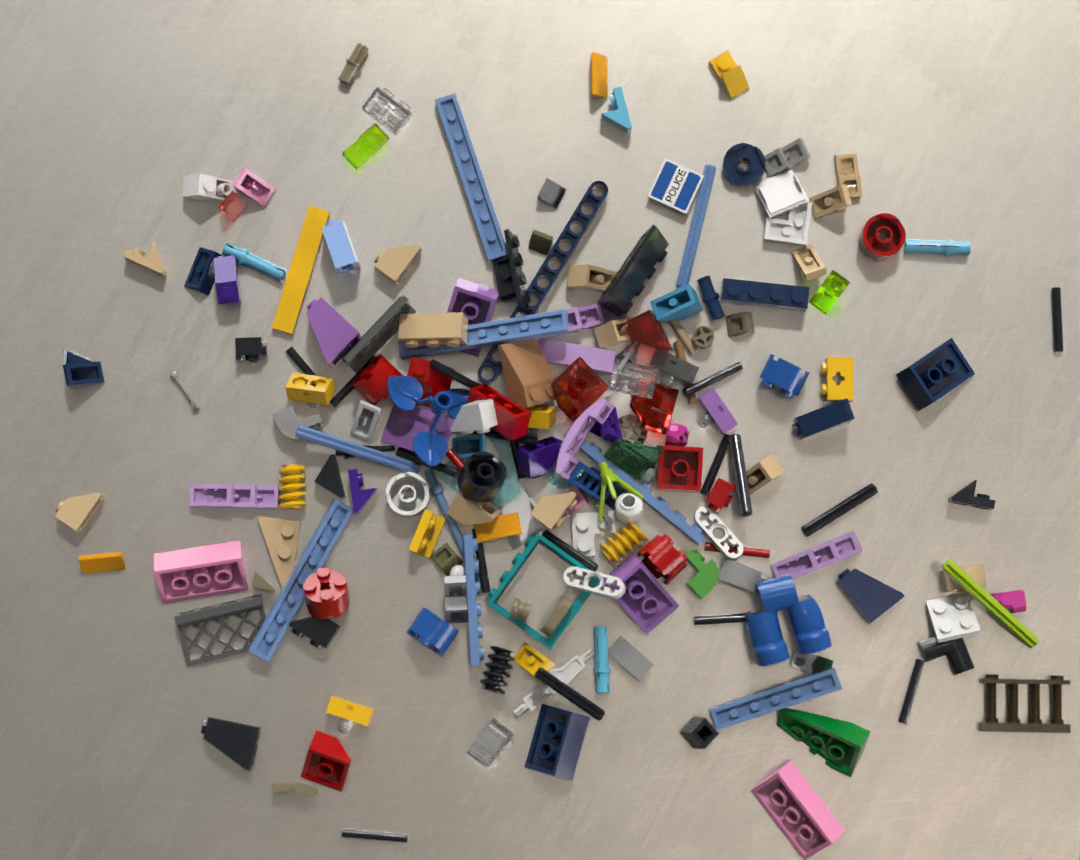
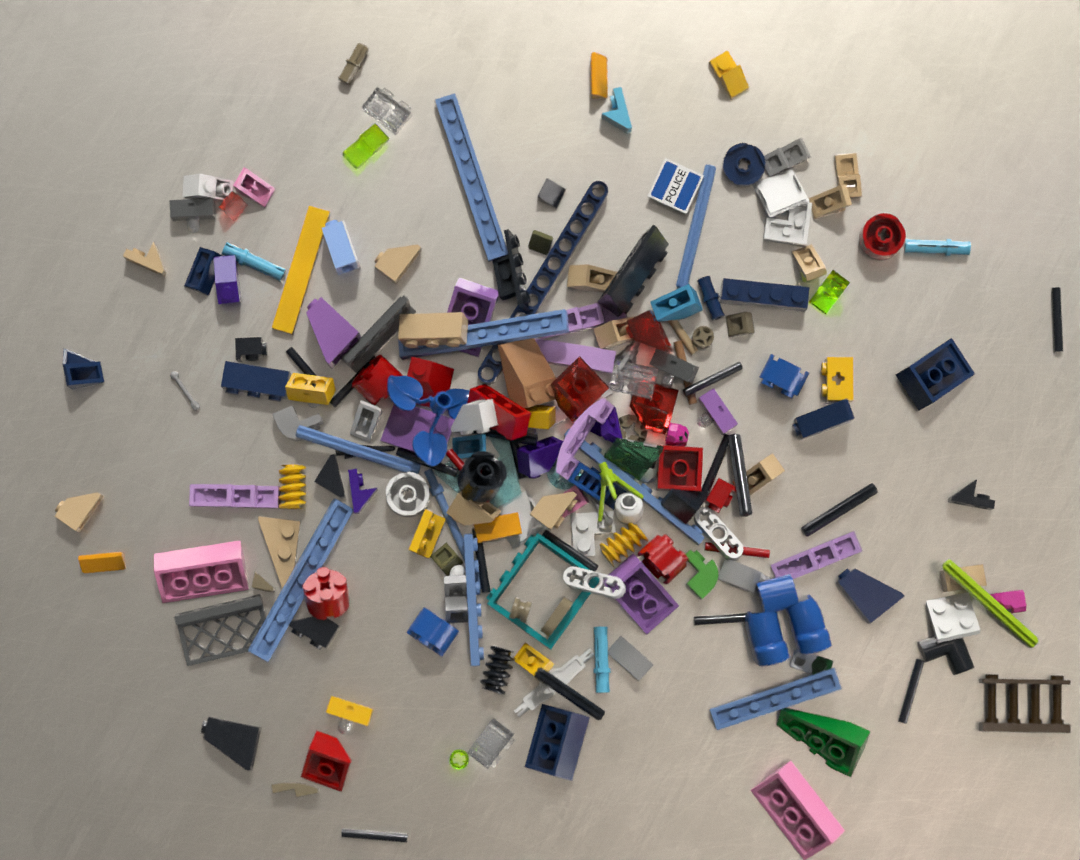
black bar [429,359,481,388] -> none
black brick [680,717,719,749] -> none
none -> dark grey piece [169,198,216,233]
none -> dark blue brick [221,361,291,402]
none -> clear neon green bush [449,749,469,769]
none -> black slope [661,489,708,524]

